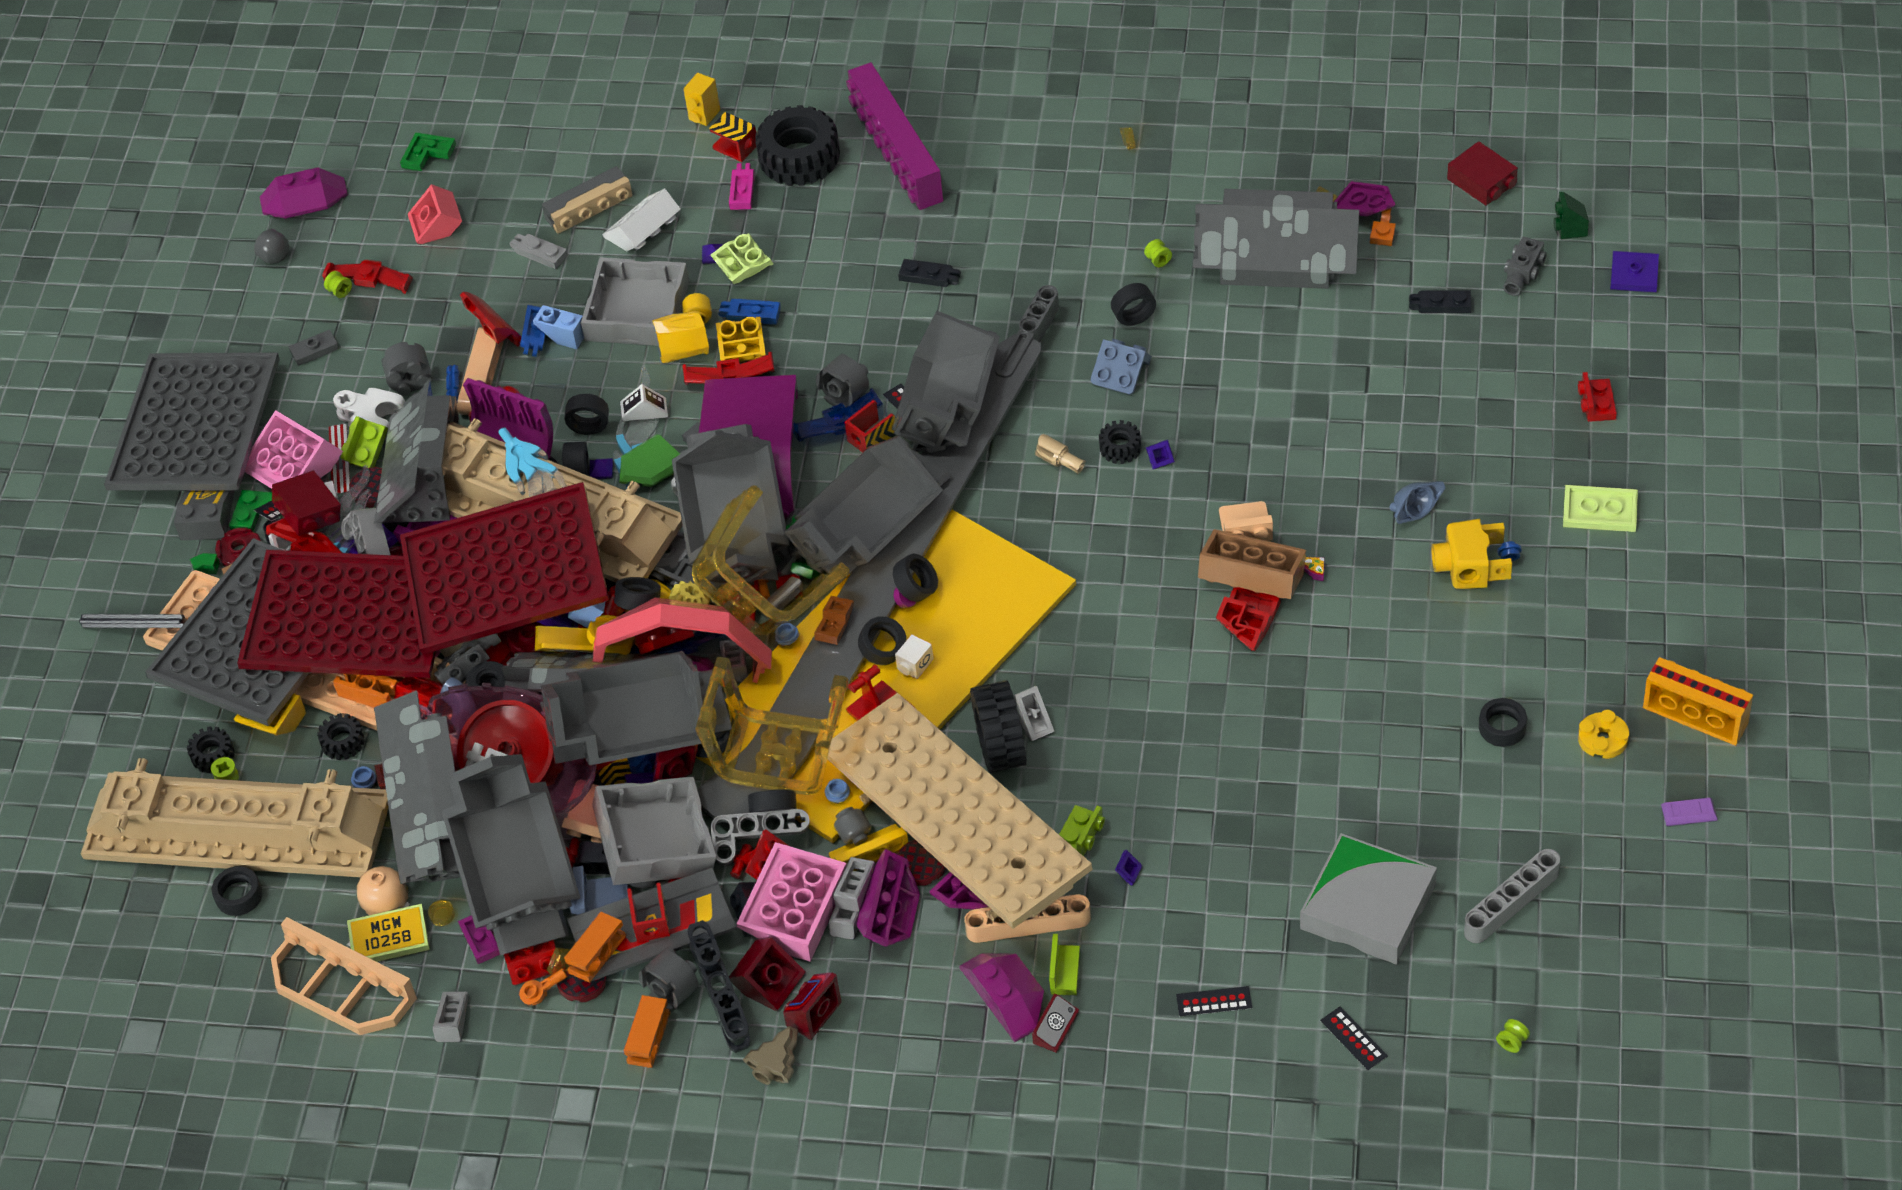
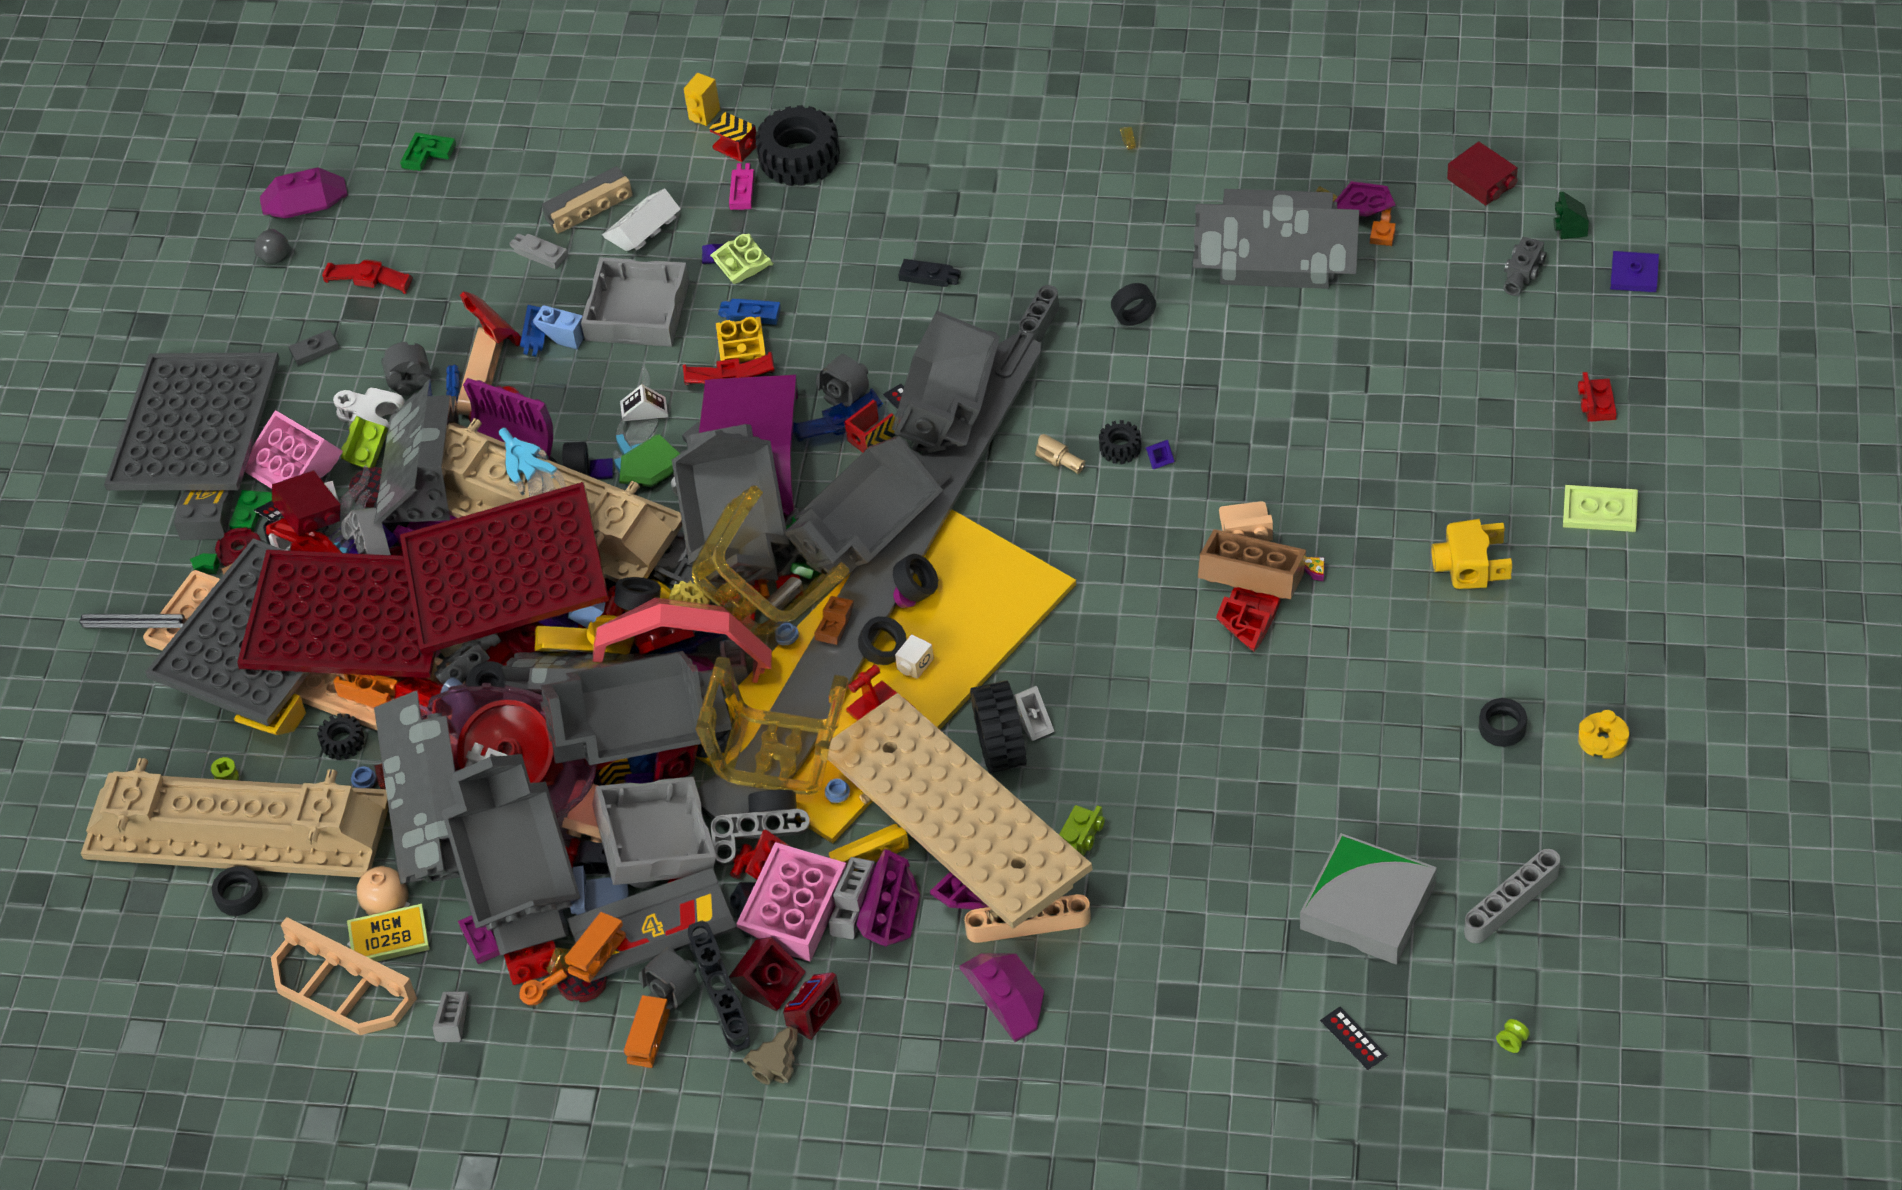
black tyre [187,726,235,773] -> none
lime wheel [324,271,352,298] -> none
sticker [329,424,350,494] -> none
coral slope [408,184,462,244] -> none
clear yellow tile [428,900,455,926] -> none
black tyre [564,394,609,435] -> none
red piece [627,882,670,943] -> none
yellow slope [652,310,709,363] -> none
yellow head [682,293,712,324] -> none
dark grey head [834,807,871,846] -> none
magenta brick [846,62,943,210] -> none
tile [897,840,946,886] -> none
slope [1032,993,1079,1053] -> none
lime panel [1049,934,1080,996] -> none
sand blue bracket [1091,339,1152,395] -> none
dark purple slope [1115,850,1142,886] -> none
lime wheel [1144,239,1172,268] -> none
black sticker [1176,986,1252,1017] -> none
sand blue hat [1390,481,1446,524] -> none
black hinge [1409,290,1471,313] -> none
blue plate [1497,541,1522,561] -> none
light orange brick [1643,657,1753,746] -> none
medium lavender tile [1661,798,1717,826] -> none

